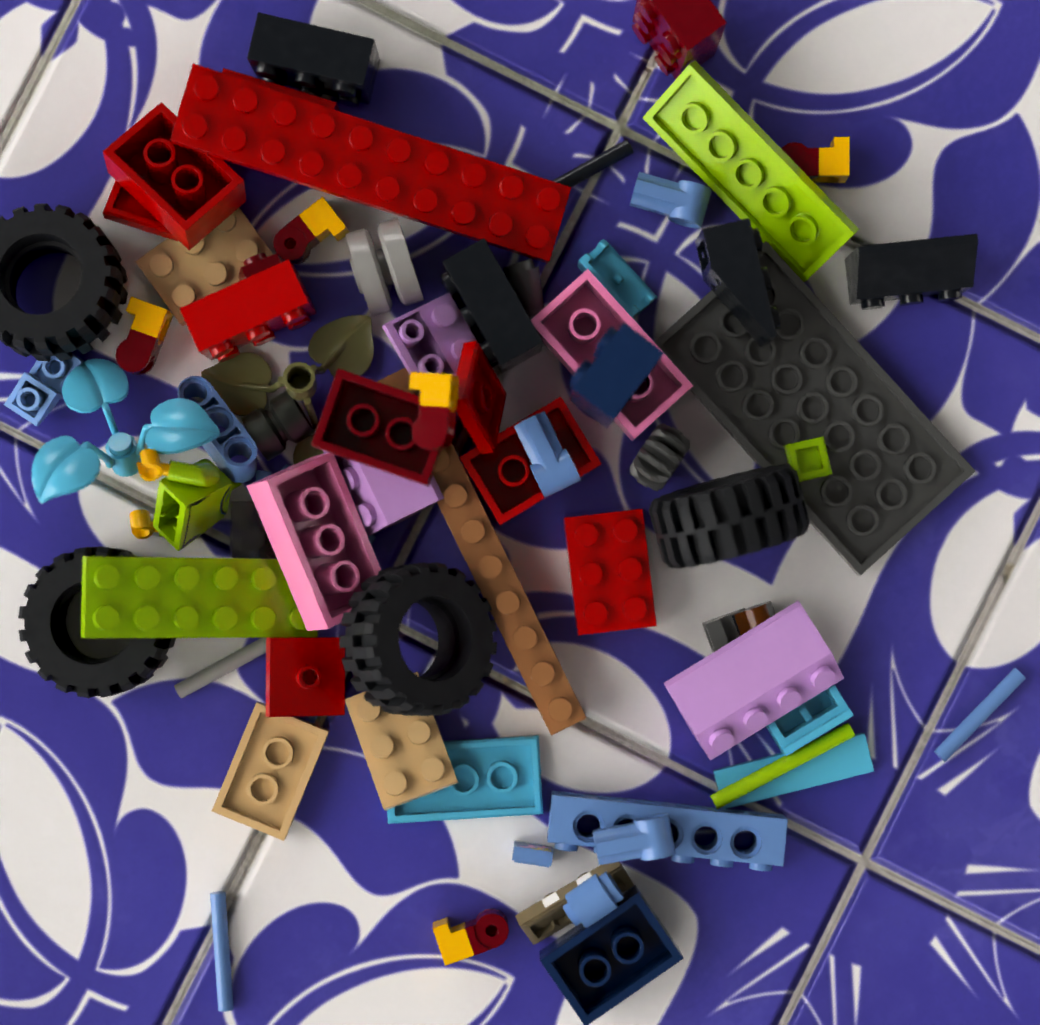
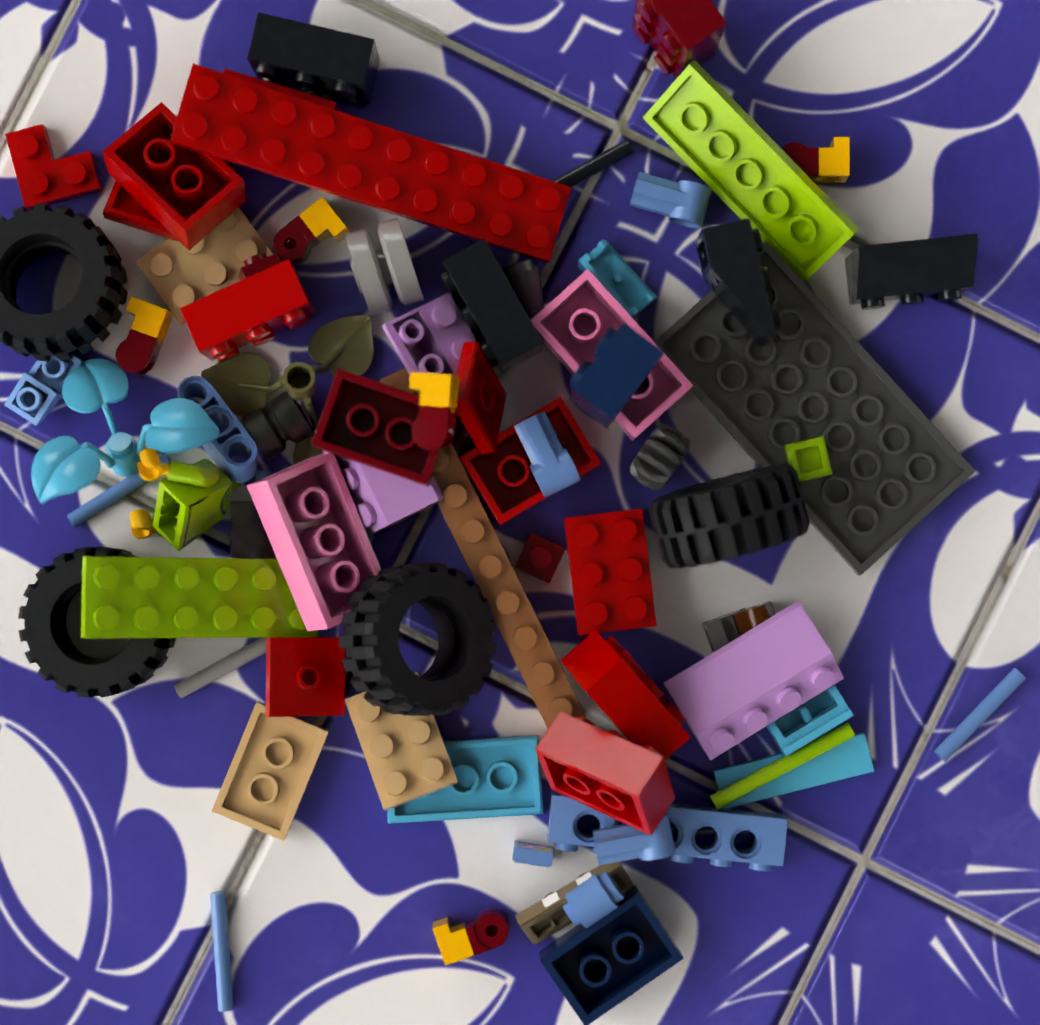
none -> red plate [5,124,103,211]
none -> medium blue bar [67,454,171,528]
none -> dark red plate [515,532,566,584]
none -> brick [535,711,676,836]
none -> red brick [560,629,691,760]

